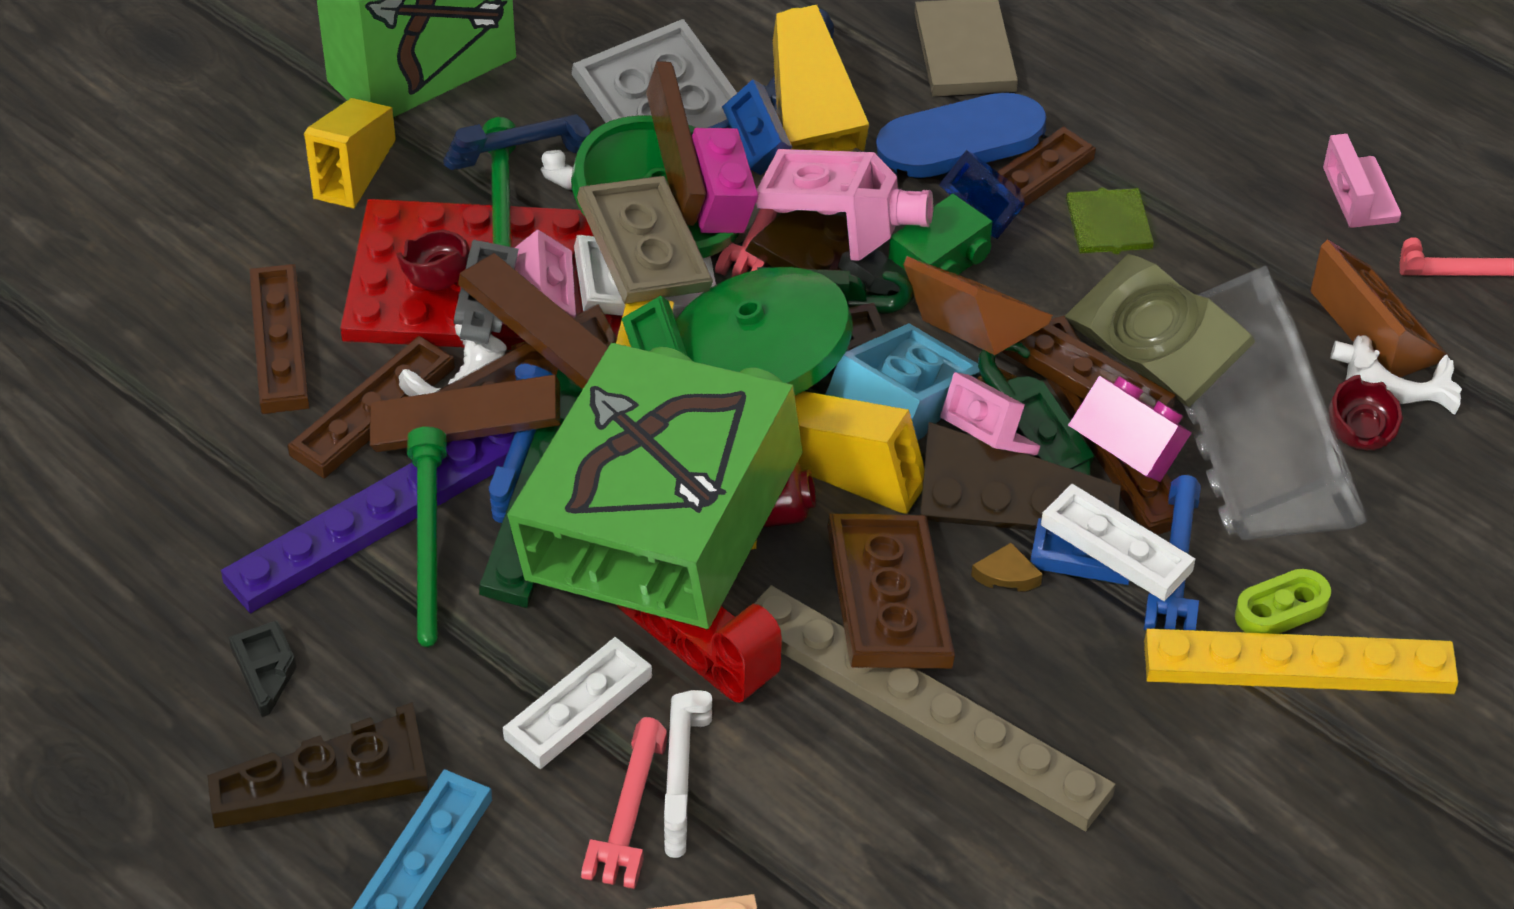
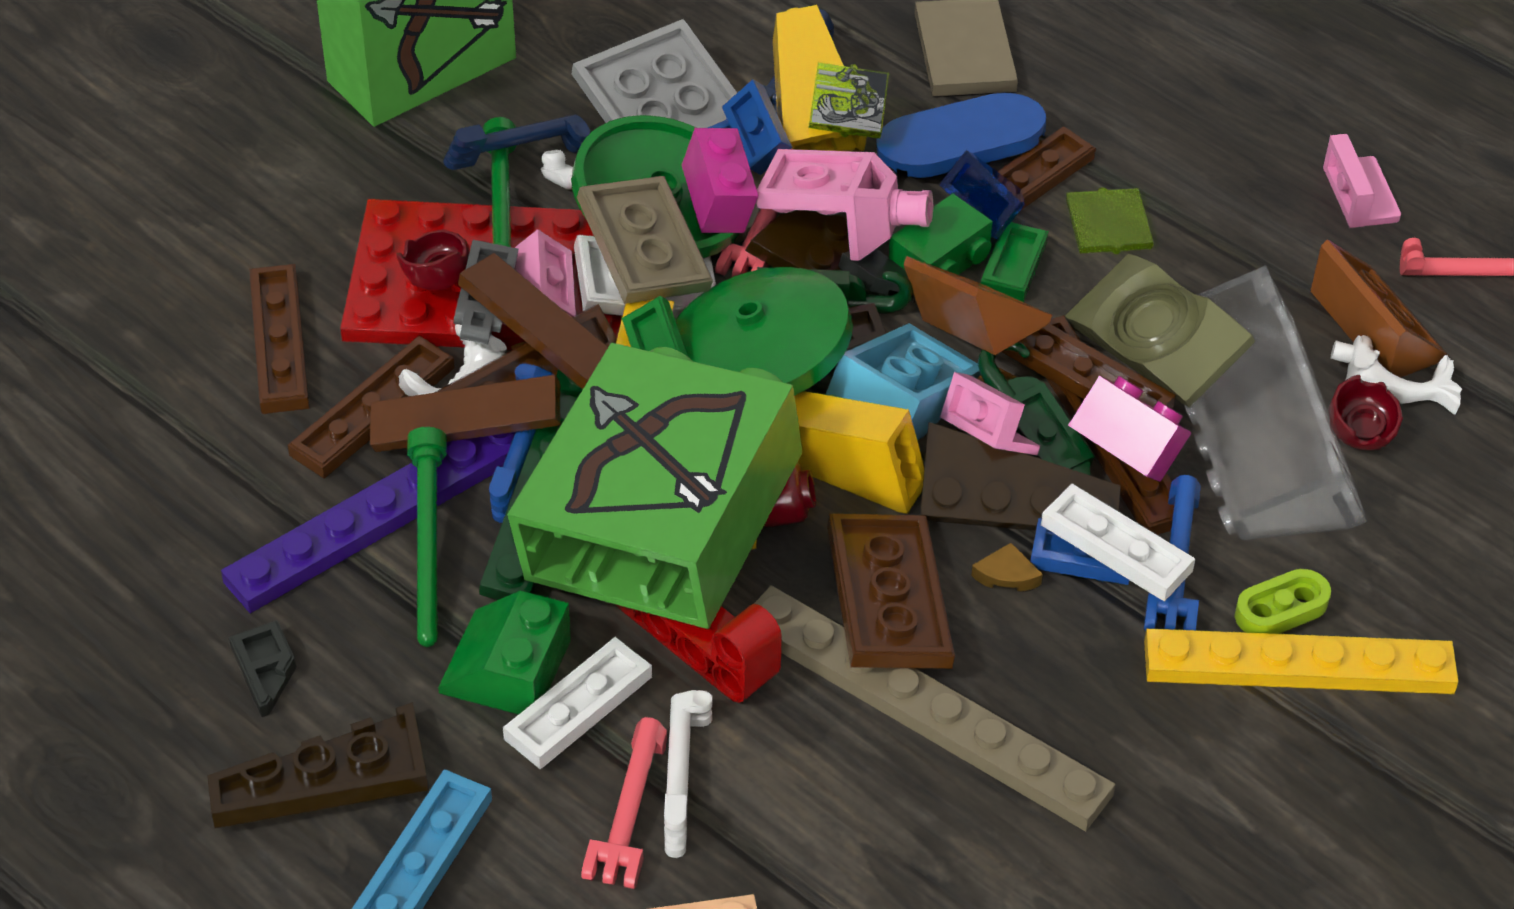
yellow slope [304,98,396,209] -> none
reddish brown tile [646,61,706,225] -> none
none -> green slope [438,591,571,715]
none -> piece [809,62,889,139]
none -> green tile [980,221,1049,302]

